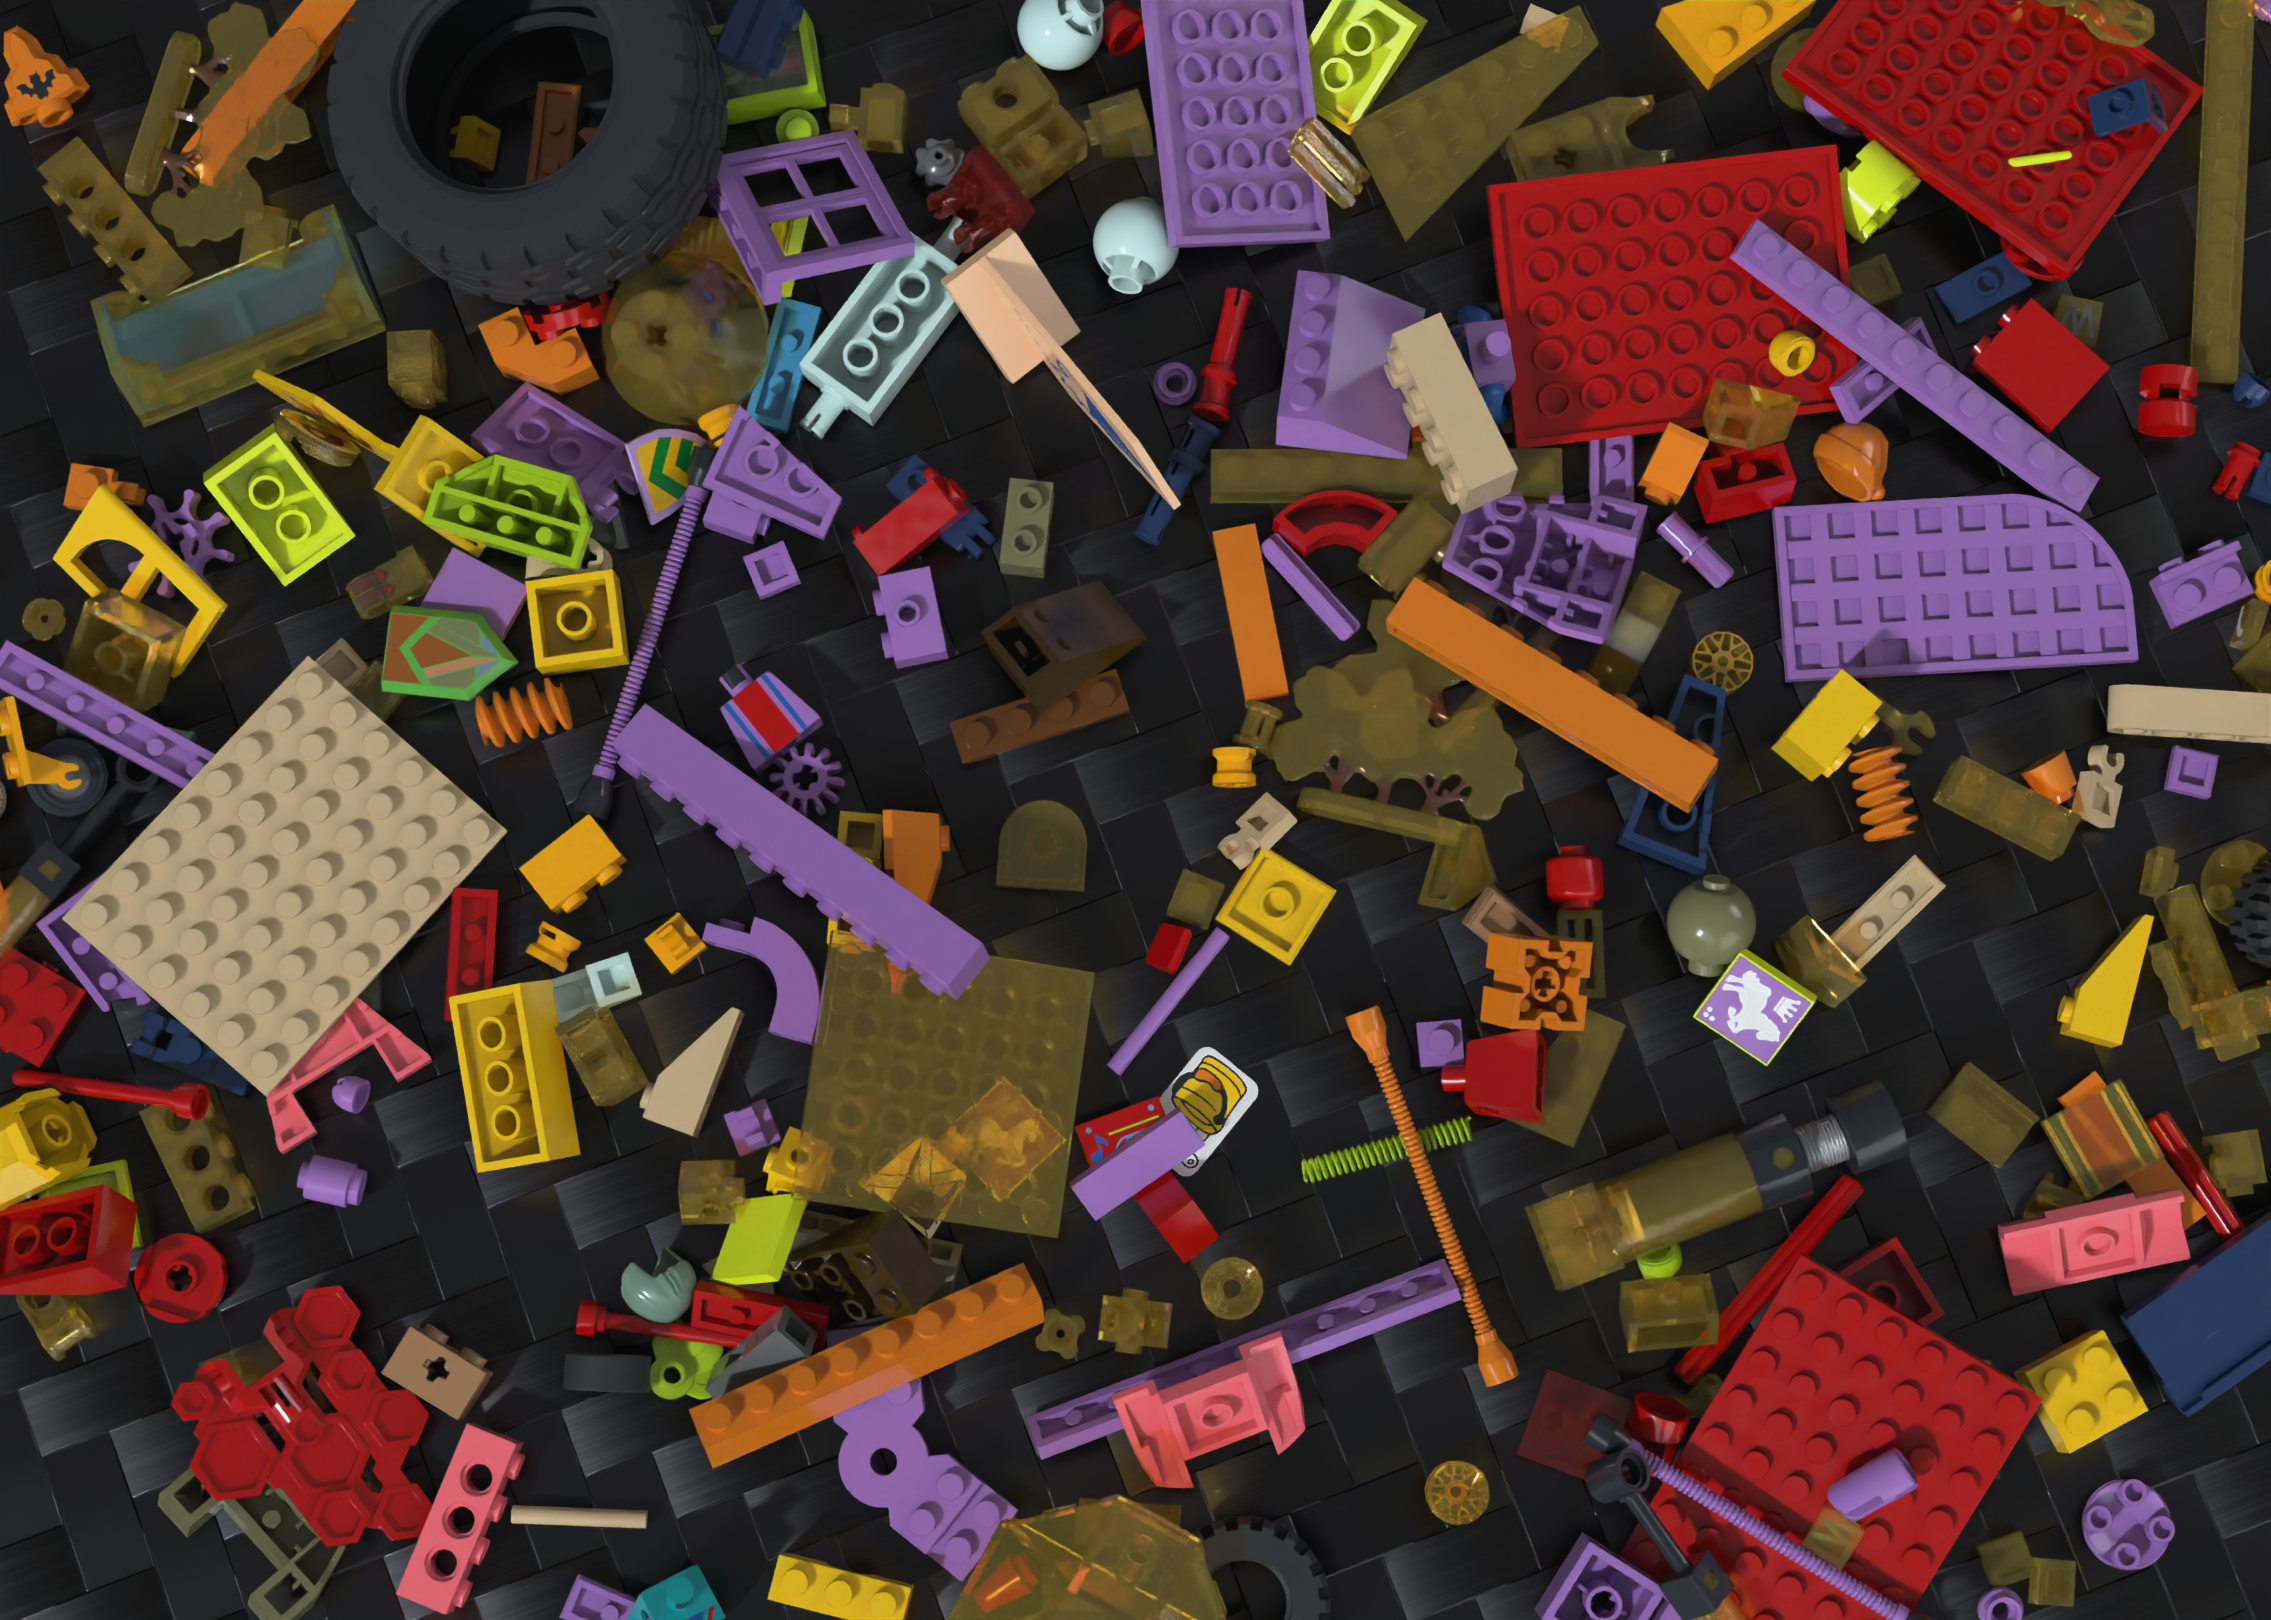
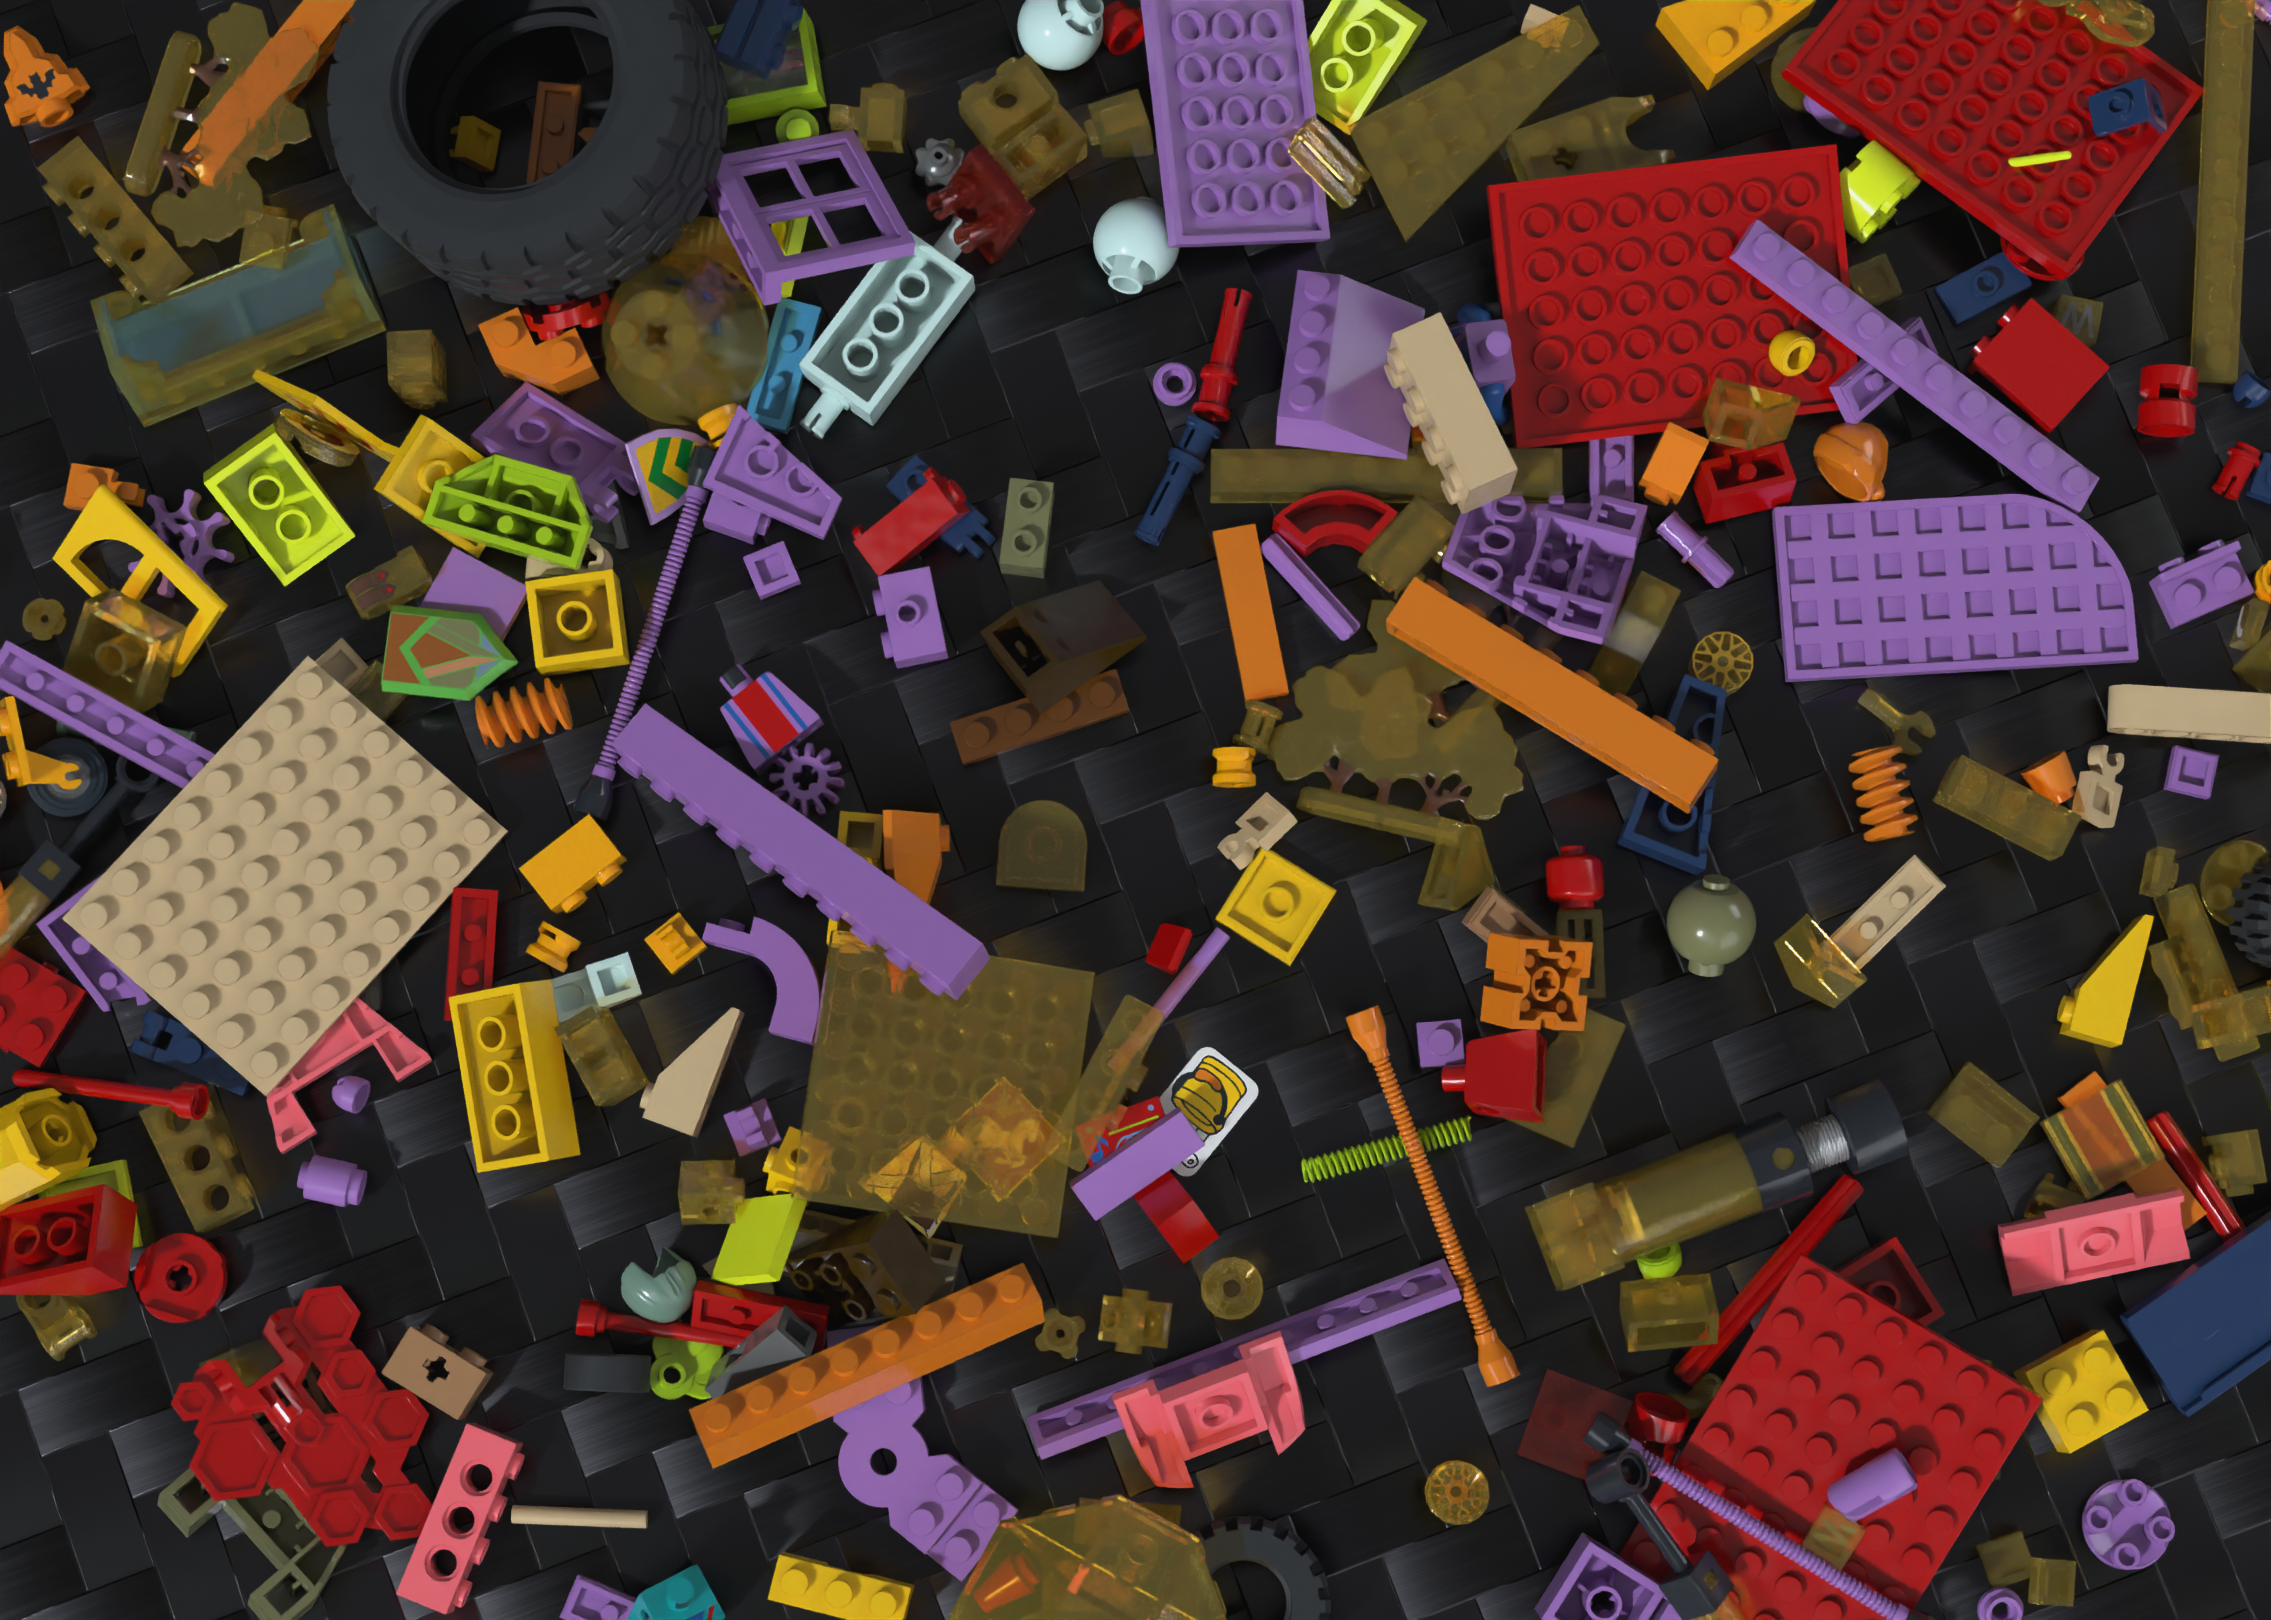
light nougat piece [940,228,1181,510] -> none
clear yellow brick [1167,868,1225,931] -> none
tile [1693,949,1818,1066] -> none
yellow brick [1771,668,1883,782] -> none
none -> clear yellow bracket [1043,995,1164,1172]

